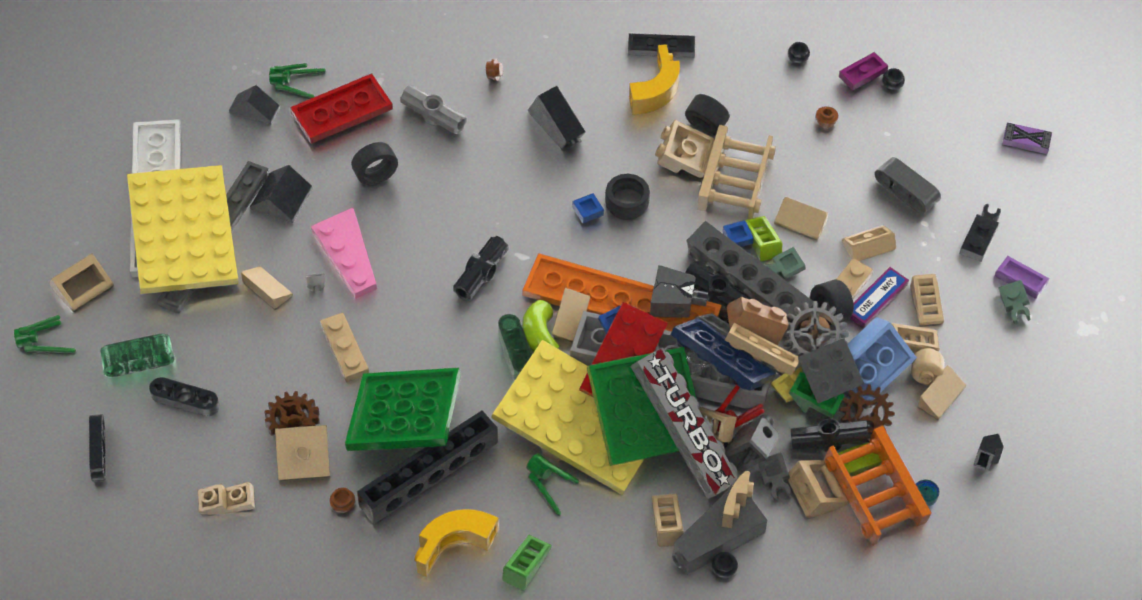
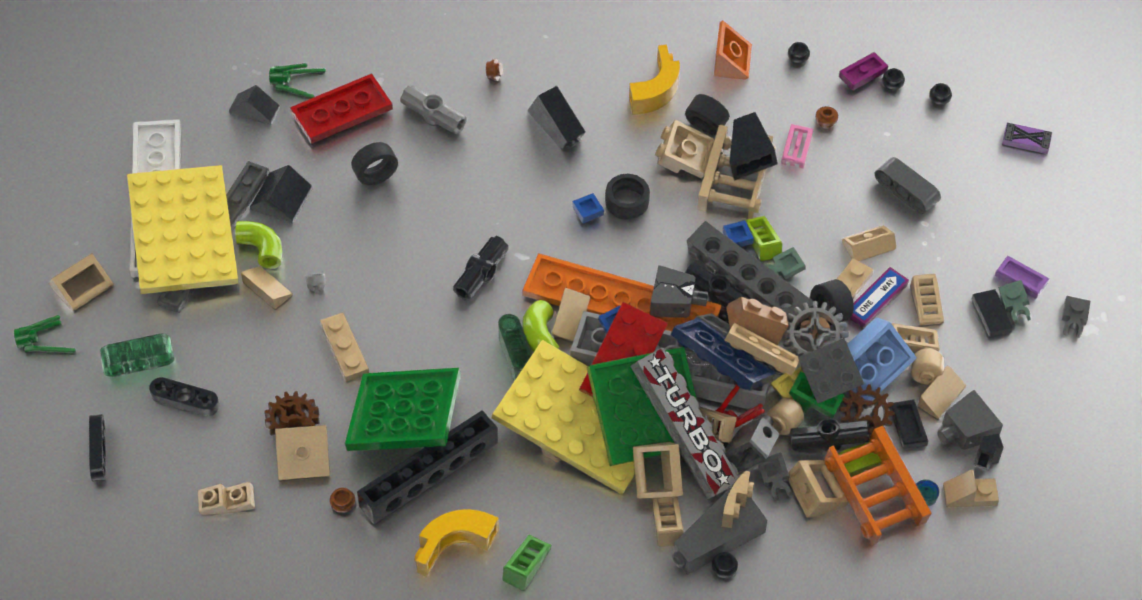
bright pink wing [311,208,377,299] -> none
green plant [526,453,579,515] -> none
black tile [628,33,695,58] -> none
tan slope [774,197,828,240] -> none
black plate [959,204,1001,262] -> none
none -> lime cylinder [235,221,283,269]
none -> tan tile [633,442,683,499]
none -> orange slope [714,20,752,80]
none -> black slope [729,112,778,181]
none -> tan head [767,398,804,435]
none -> bright pink tile [781,124,813,168]
none -> black tile [889,399,928,450]
none -> black plate [929,83,952,105]
none -> dark grey torso [937,390,1003,450]
none -> tan slope [943,470,999,507]
none -> black tile [971,289,1013,337]
none -> dark grey plate [1062,296,1091,338]

